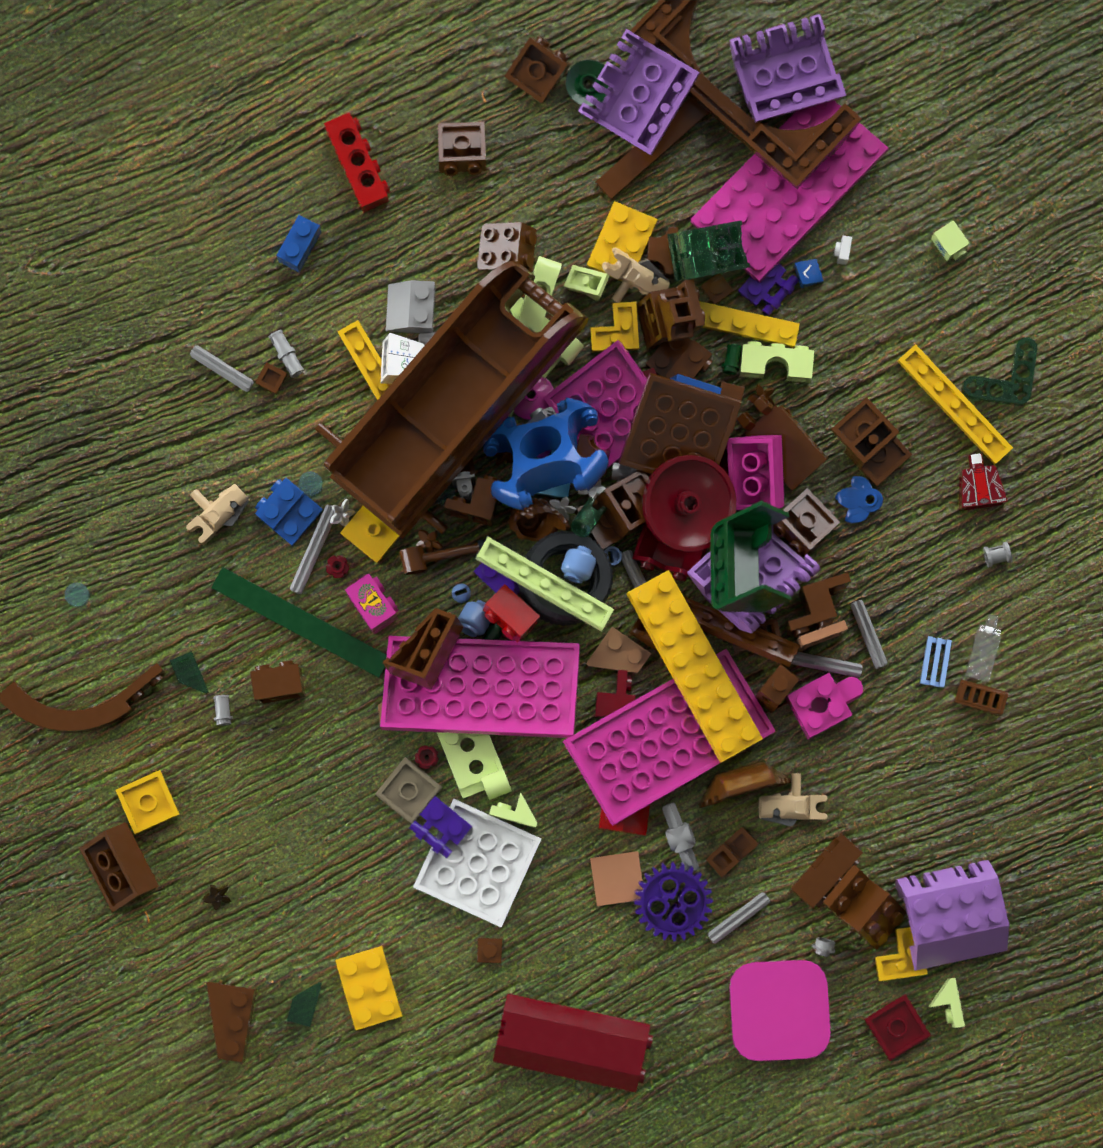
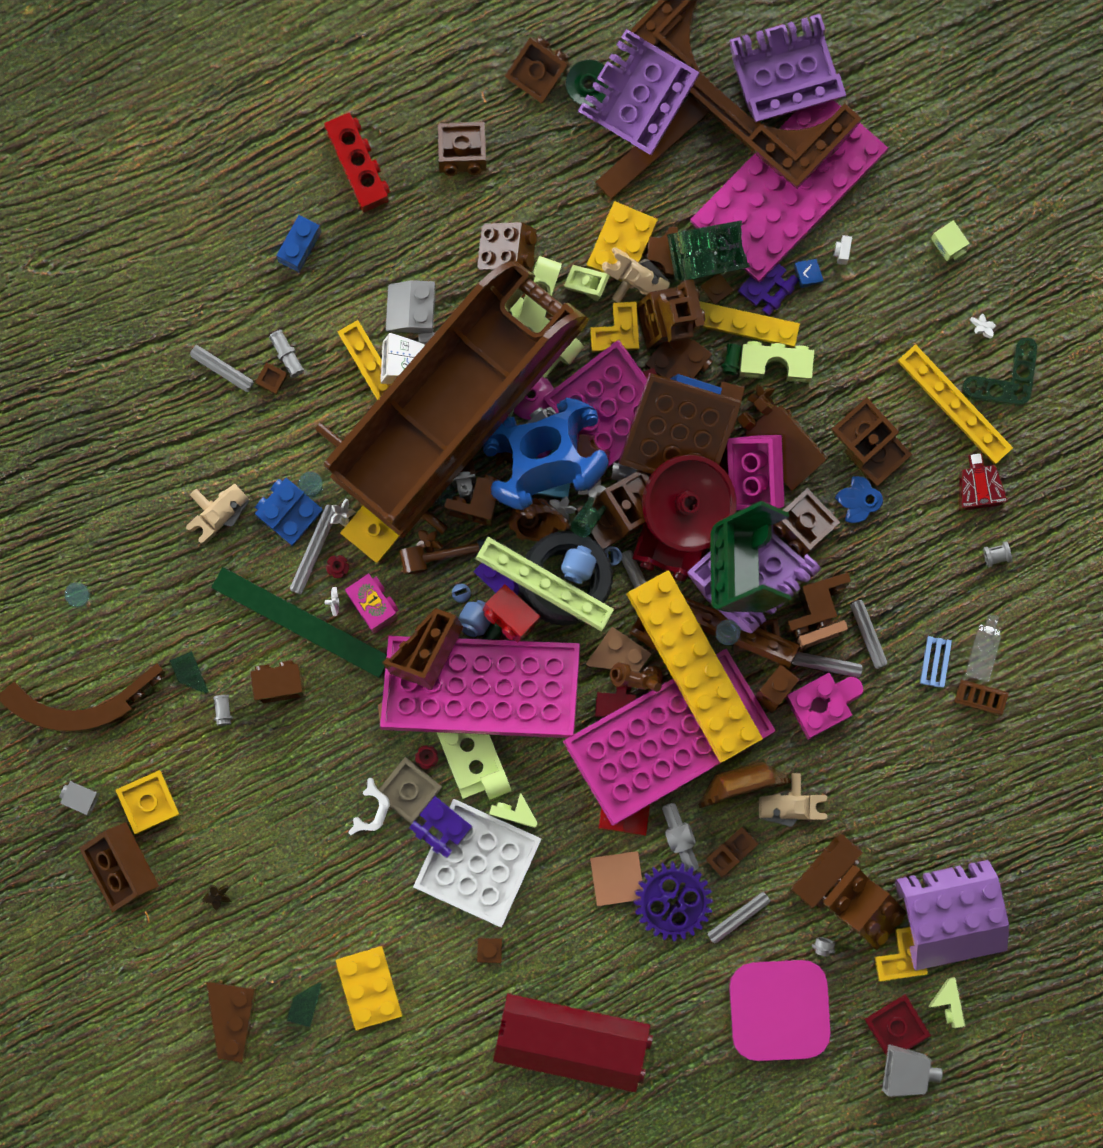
none -> light grey brick [59,781,100,816]
none -> white plant [325,587,339,616]
none -> white helmet [349,778,390,835]
none -> reddish brown piece [610,663,663,692]
none -> clear light blue tile [716,620,741,645]
none -> light grey torso [882,1045,942,1096]
none -> white plant [970,314,996,339]

